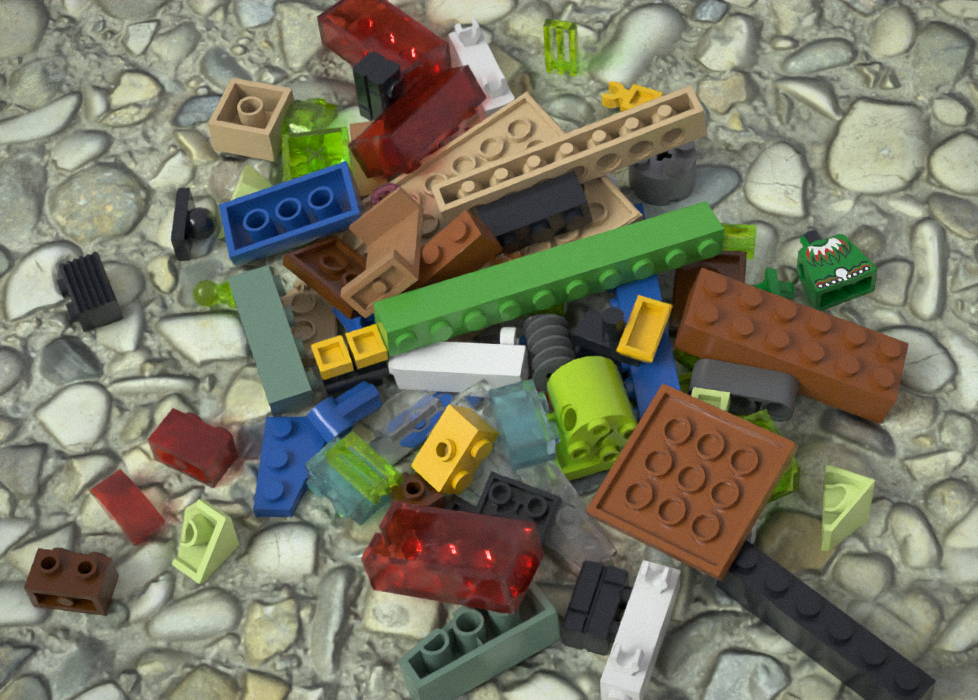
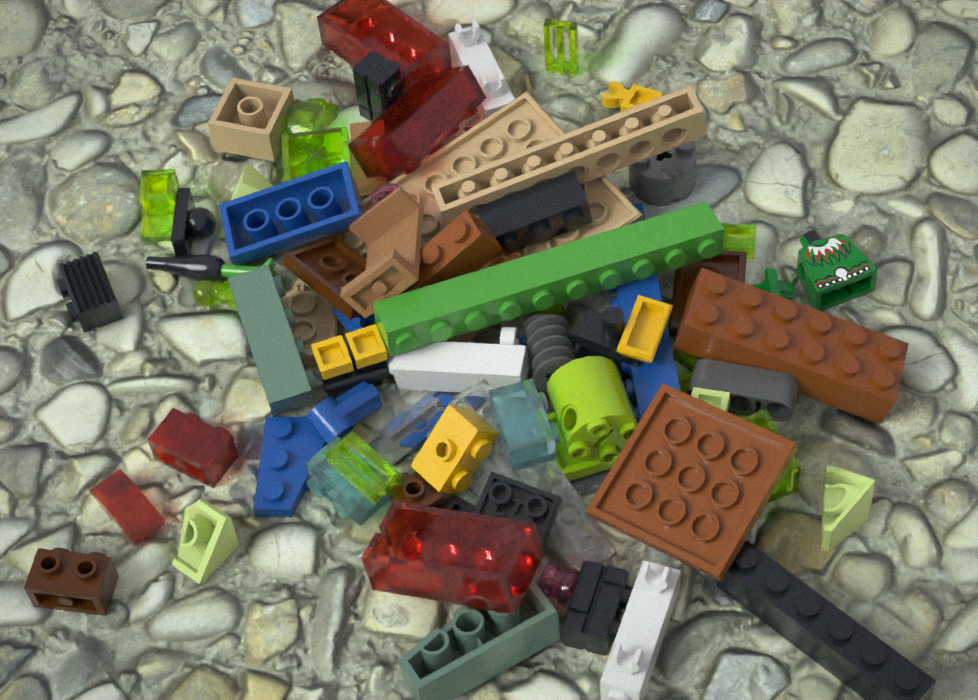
none -> clear neon green brick [140,169,180,242]
none -> black piece [146,255,286,290]
none -> clear pink wheel [537,560,580,608]

